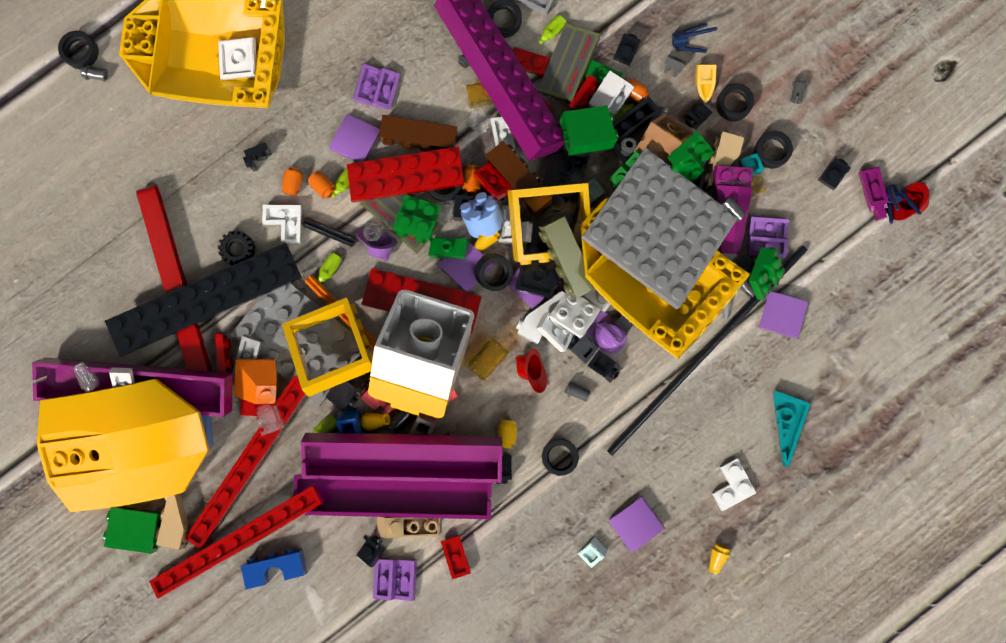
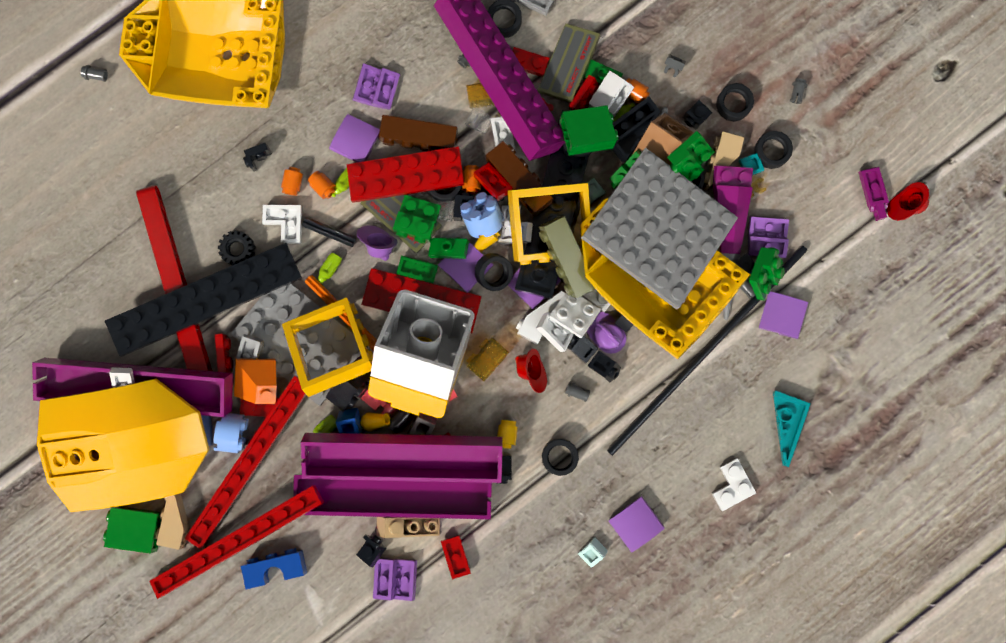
black tyre [58,30,99,70] -> none
clear cone [72,362,100,393] -> none
white tile [218,37,257,80] -> none
clear brick [257,404,285,436] -> none
clear cone [363,220,388,241] -> none
lime piece [539,15,567,44] -> none
black bracket [613,33,641,66] -> none
dark grey pin [621,137,637,156] -> none
dark blue plant [672,23,718,53] -> none
yellow plate [695,64,716,103] -> none
yellow cone [708,543,731,574] -> none
dark grey pin [722,197,747,222] -> none
black bracket [818,158,851,190] -> none
dark blue plant [886,184,922,224] -> none
none -> light blue brick [214,413,249,453]
none -> green plate [396,255,438,284]

